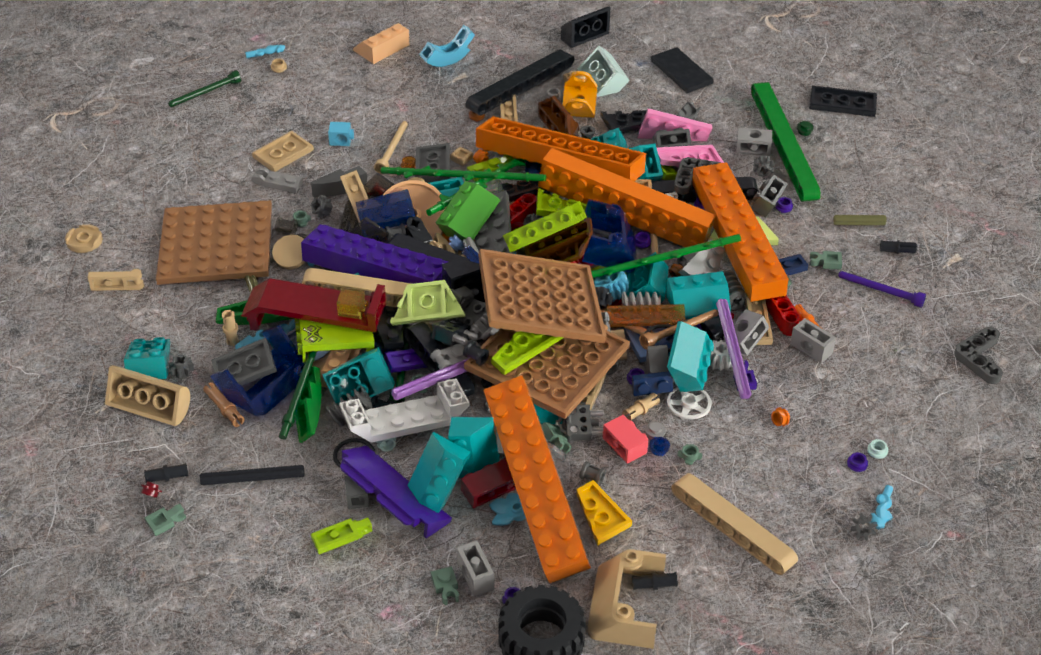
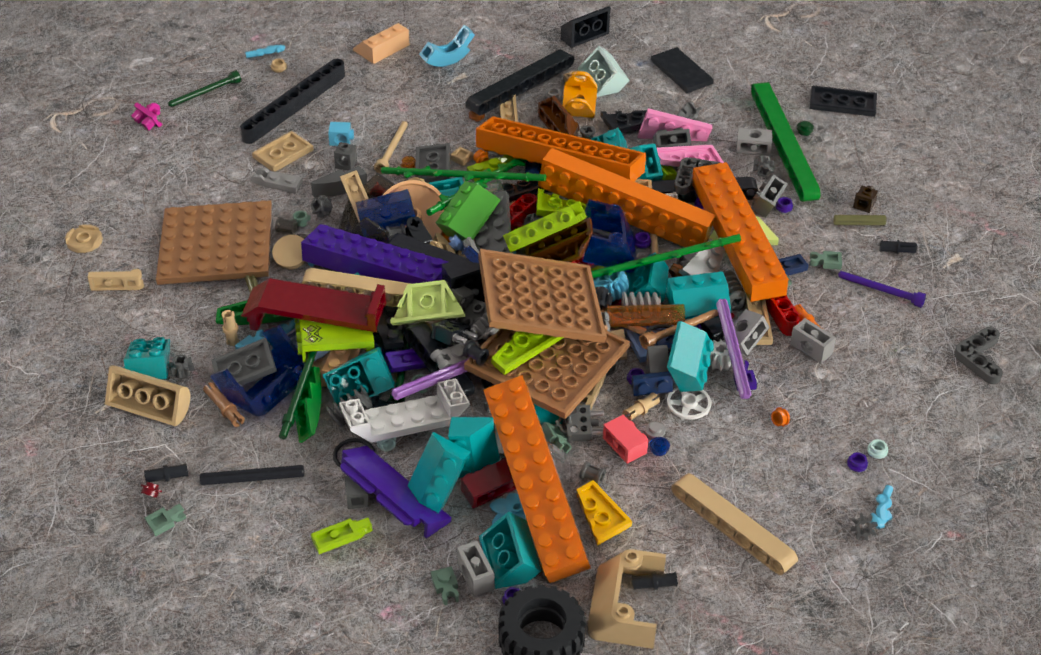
clear yellow brick [337,288,368,319] -> none
sand green plate [677,444,702,465] -> none
none -> dark pink hips [131,102,163,130]
none -> black beam [240,59,345,144]
none -> dark grey brick [334,142,357,171]
none -> teal slope [479,512,542,589]
none -> dark brown brick [853,186,878,213]

